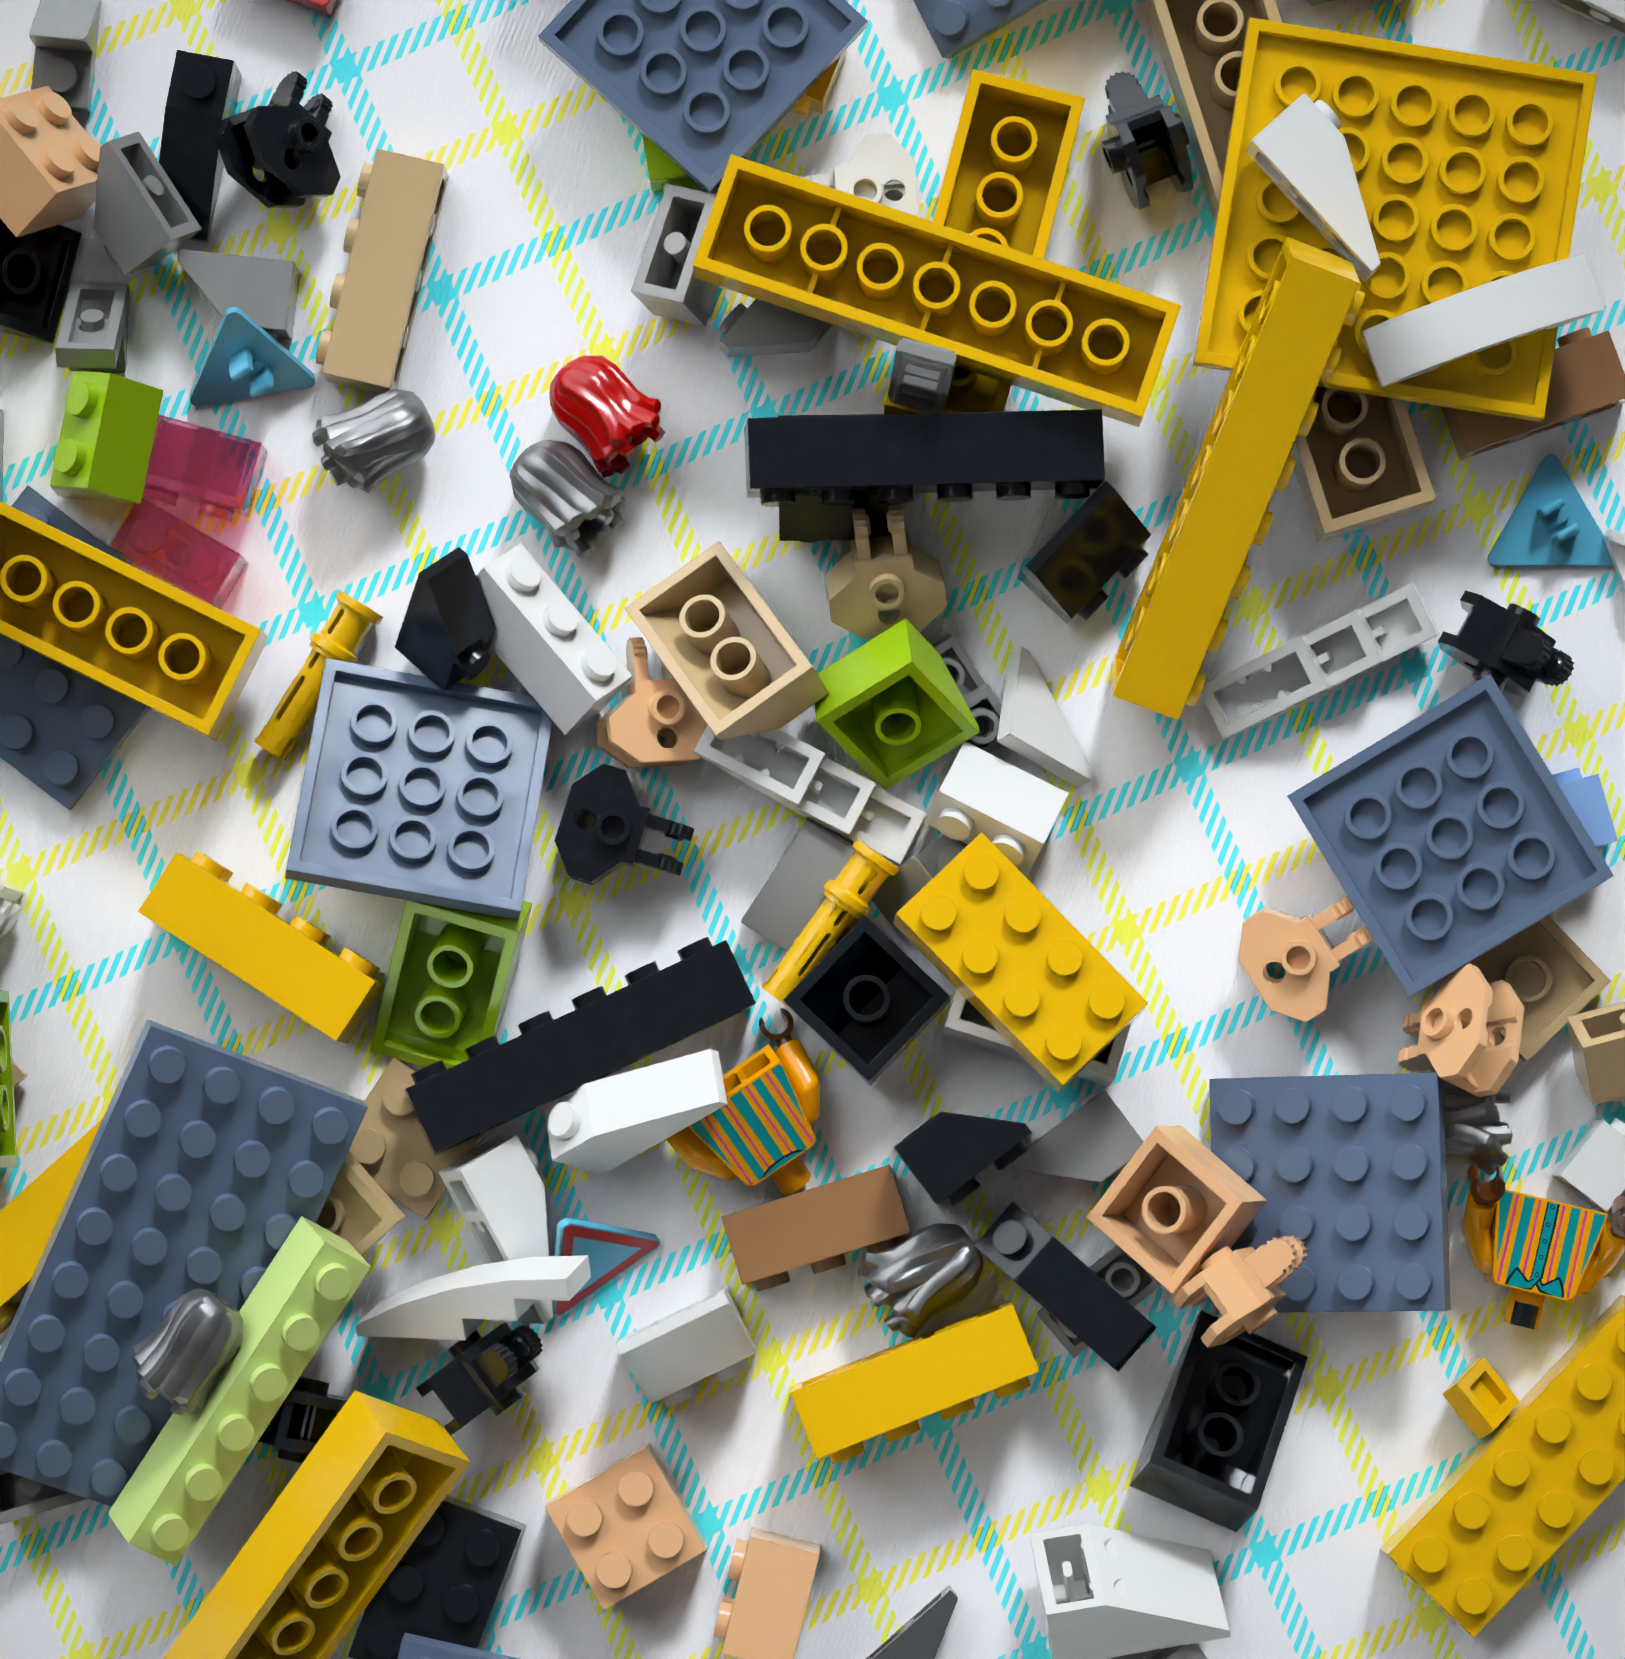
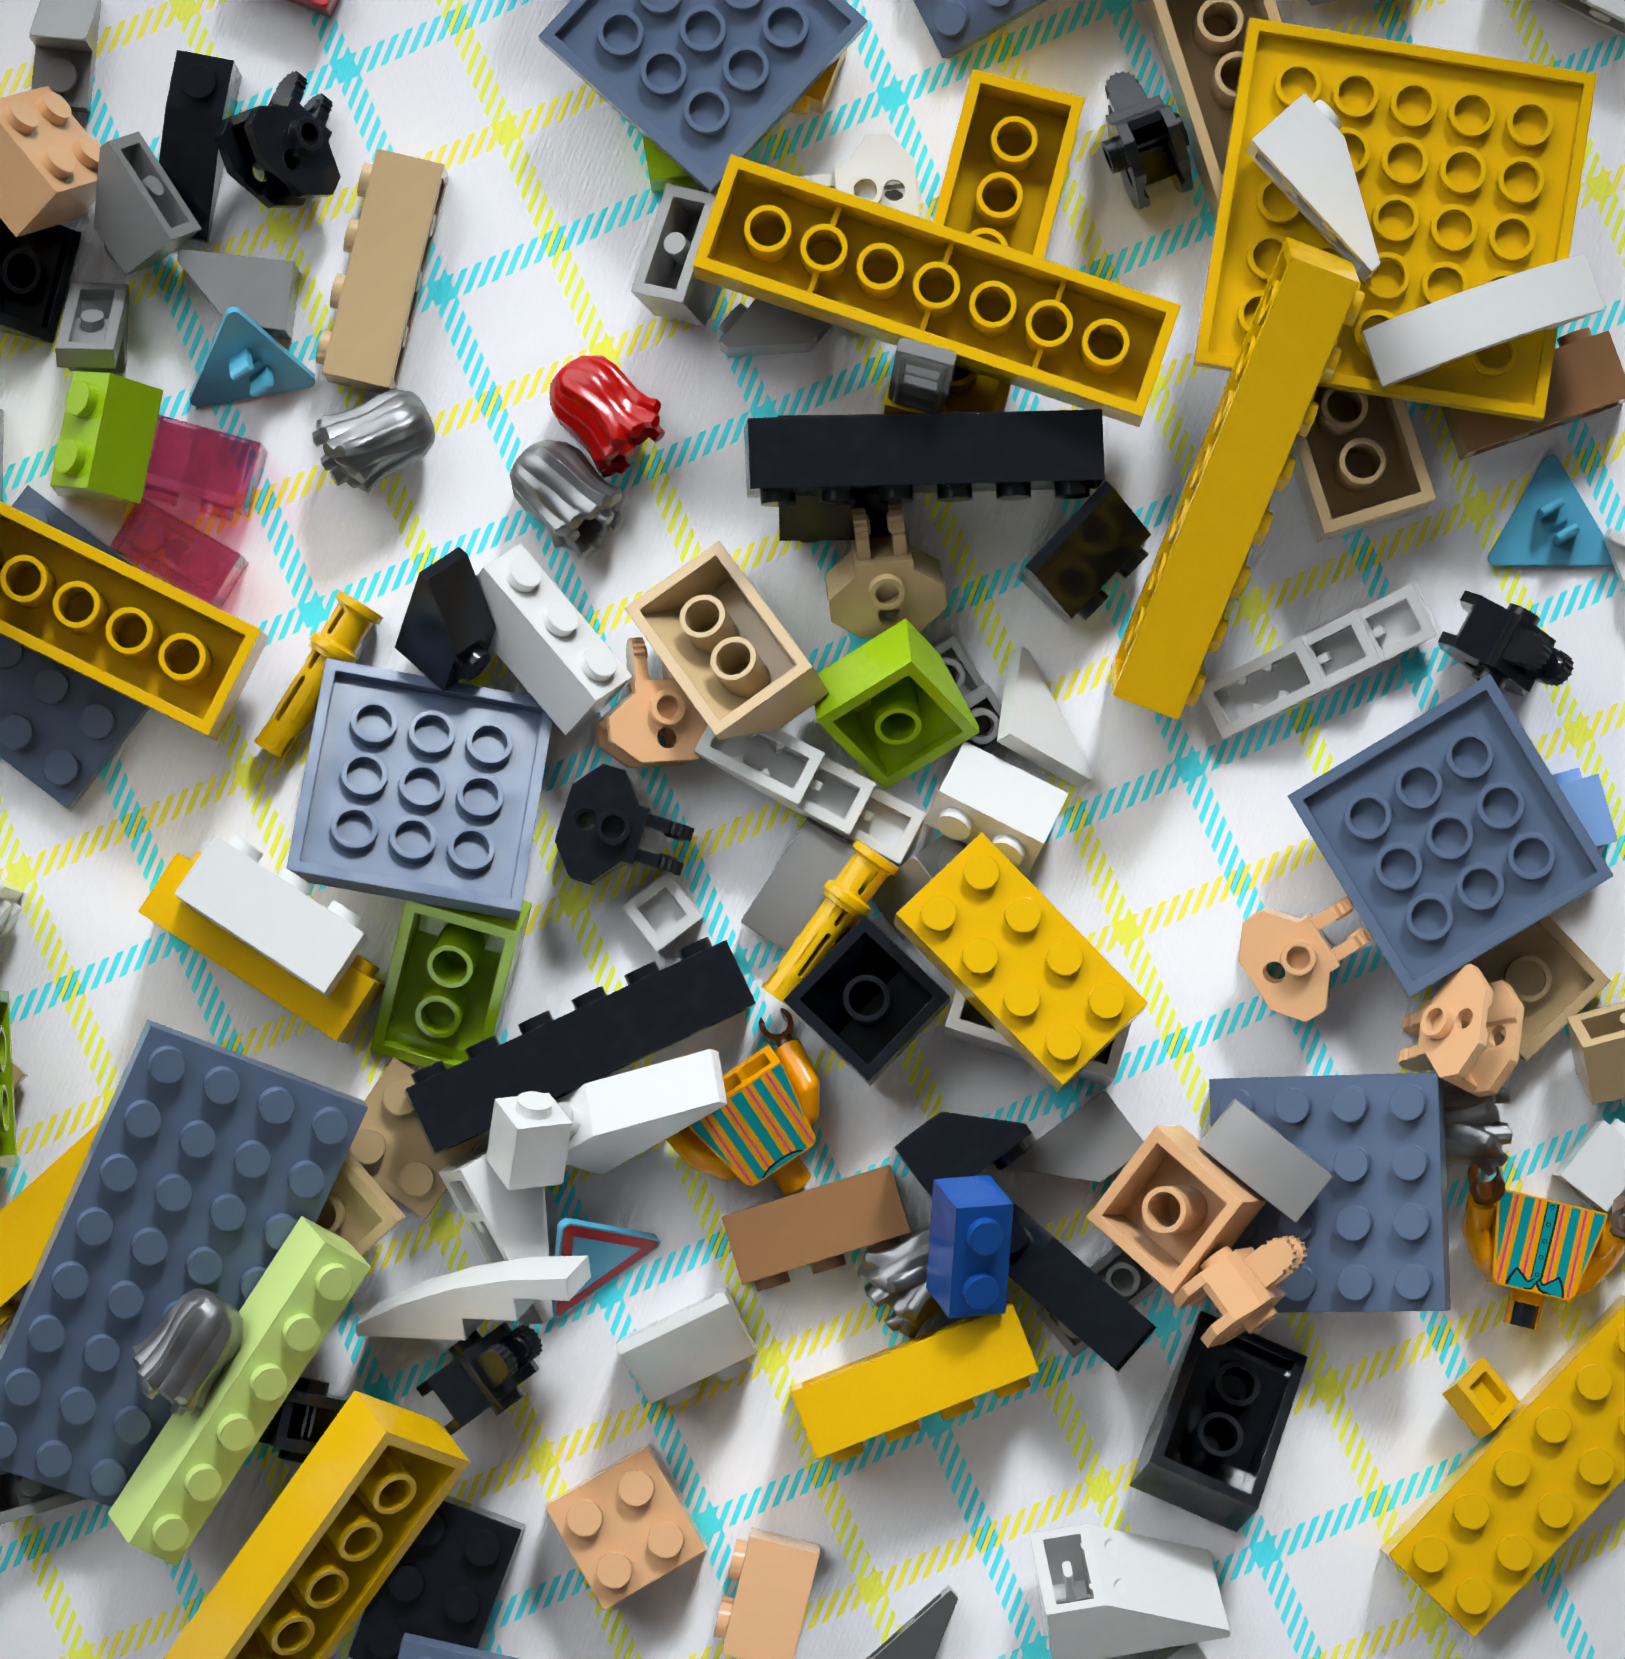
none -> white brick [174,834,368,999]
none -> white brick [486,1091,572,1190]
none -> white tile [622,873,703,953]
none -> blue brick [926,1175,1014,1318]
none -> light grey slope [1199,1098,1333,1223]

